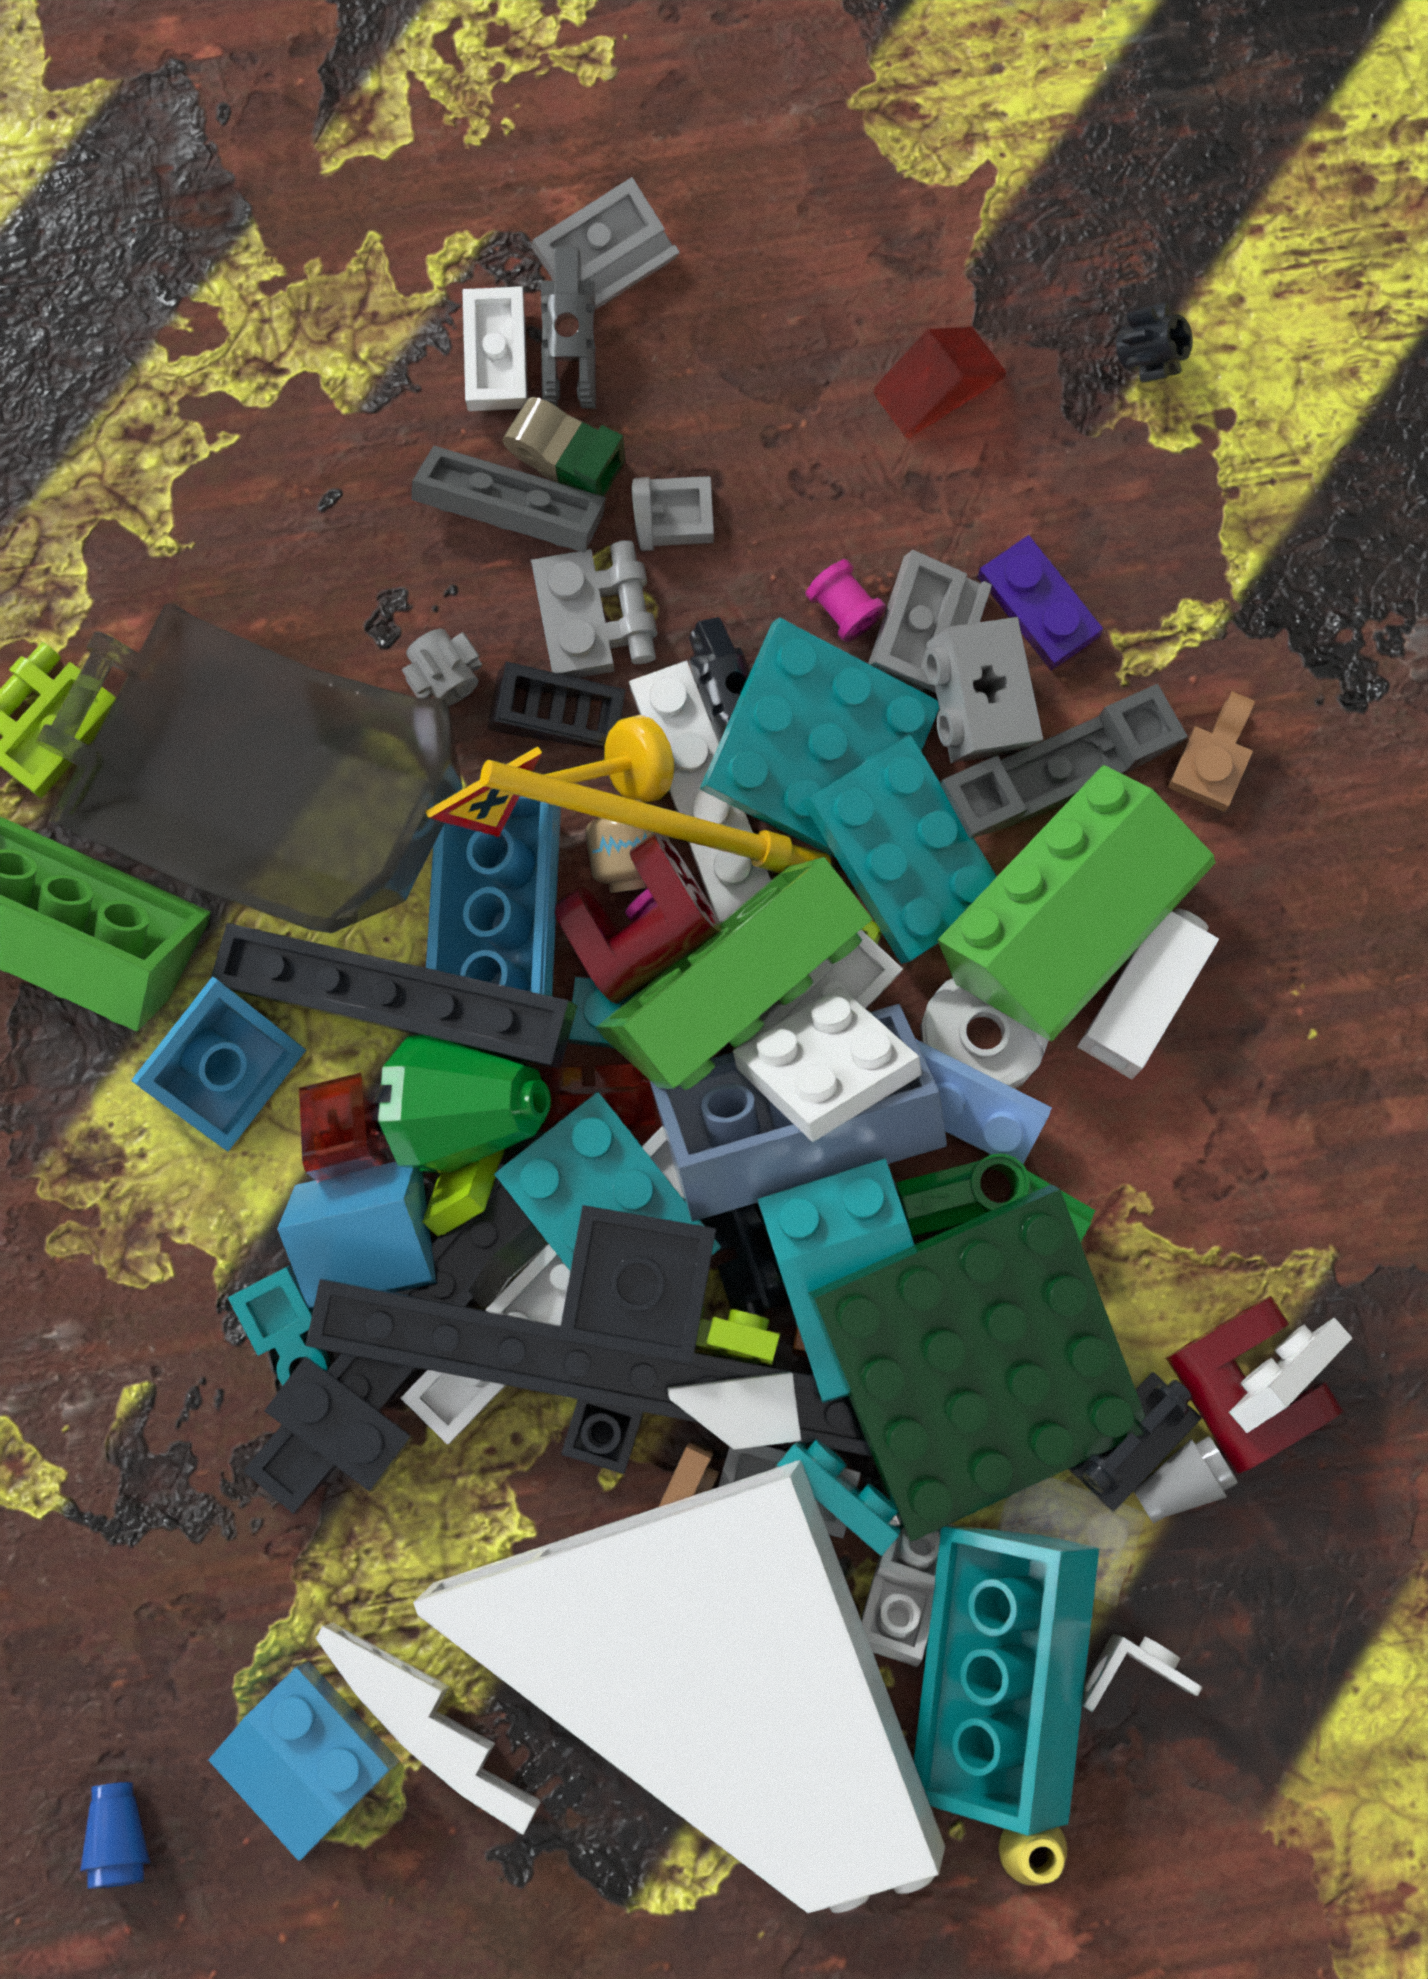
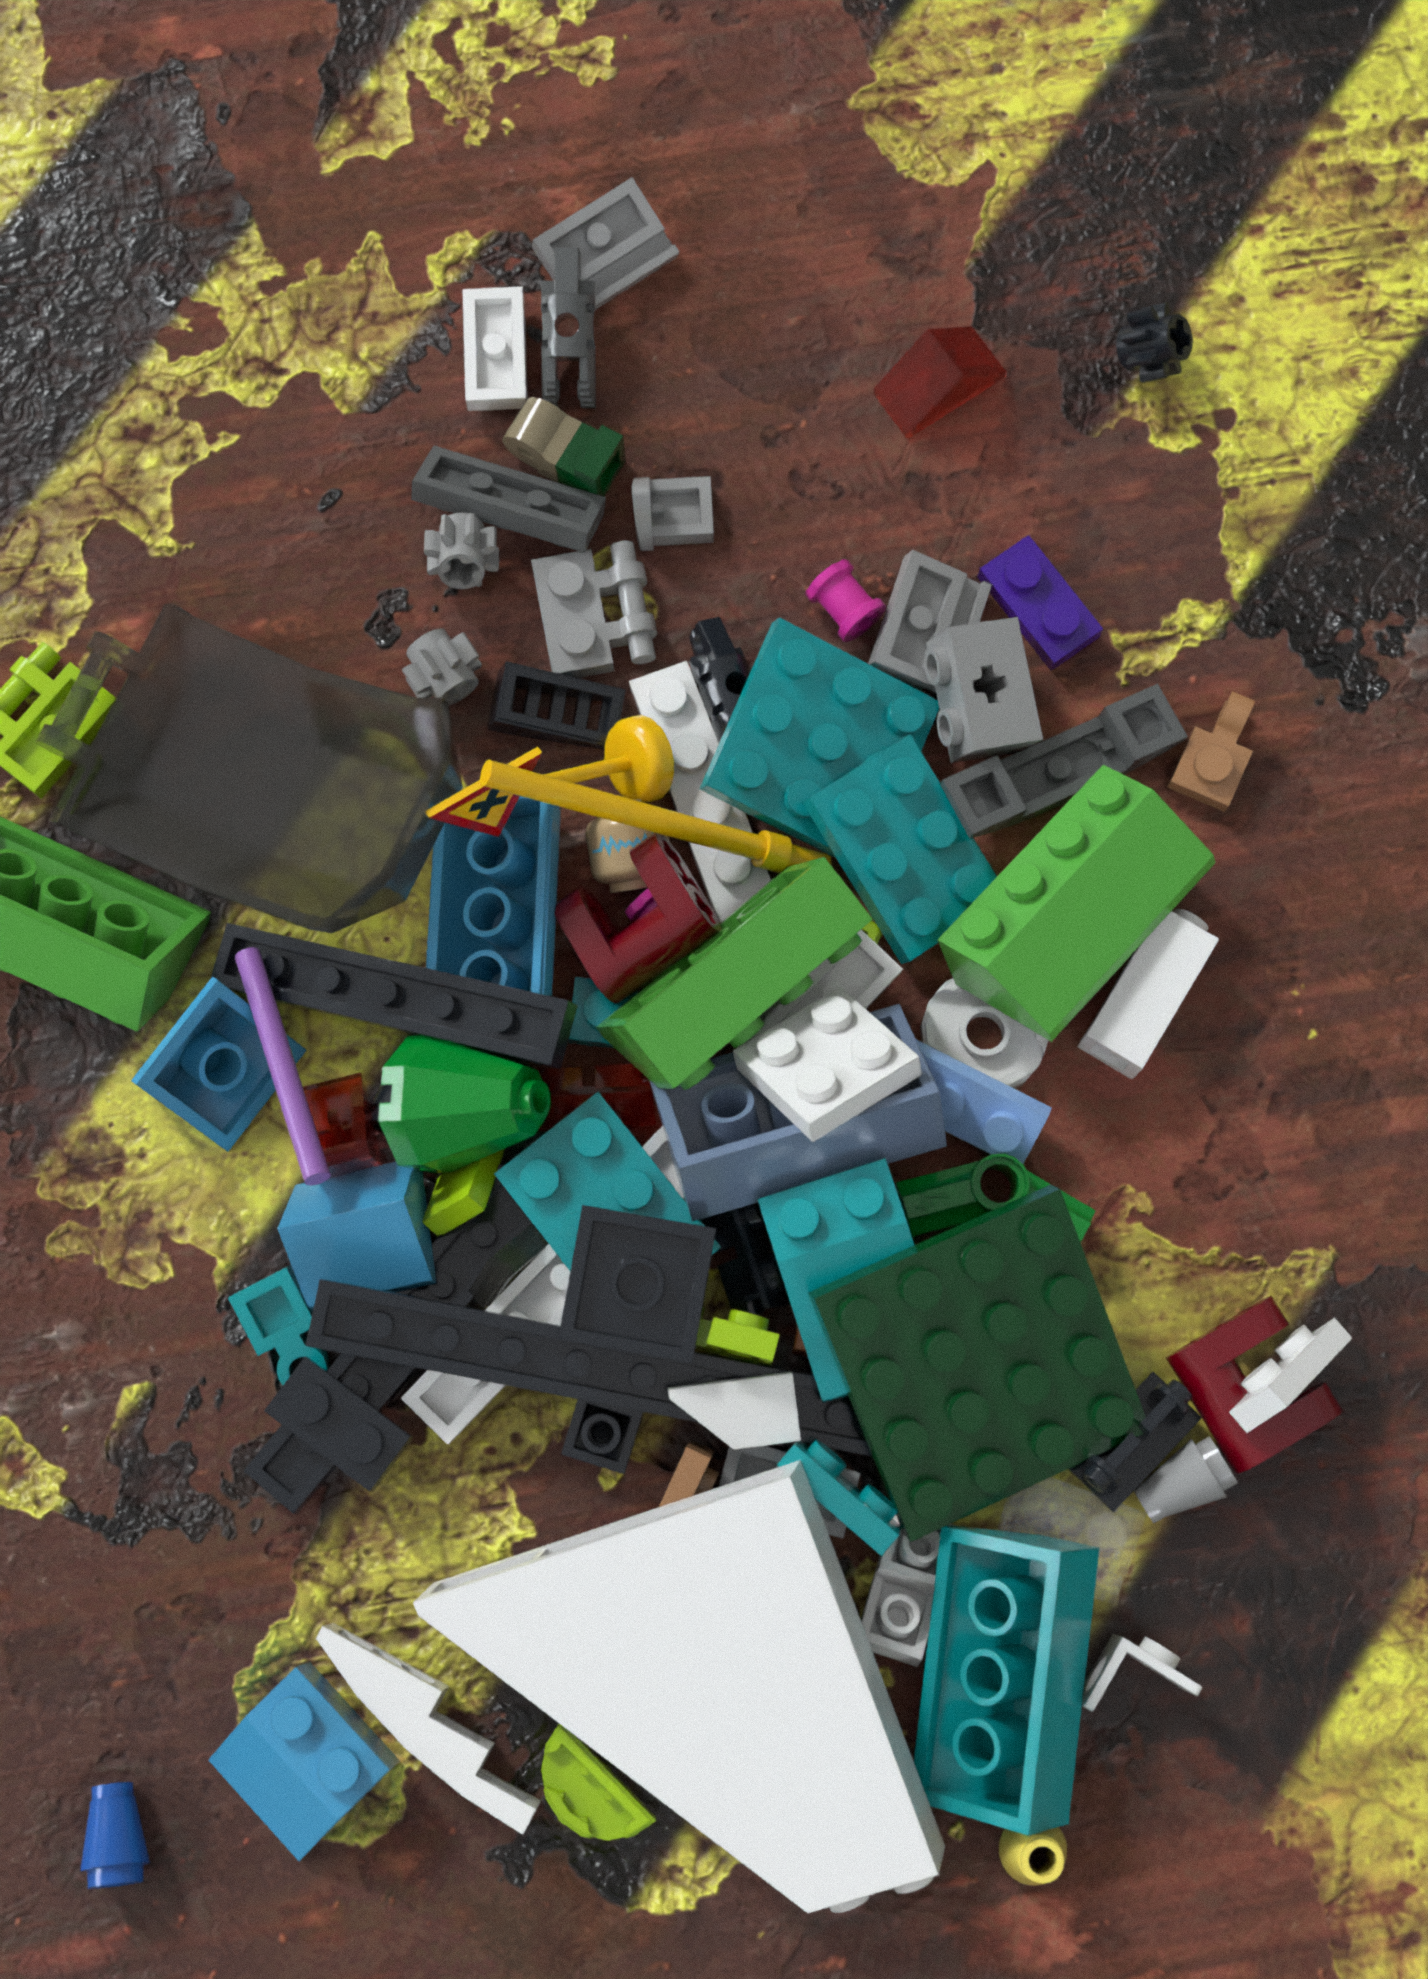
none -> medium lavender bar [235,947,331,1185]
none -> light grey gear [424,513,499,589]
none -> lime tile [541,1724,657,1841]

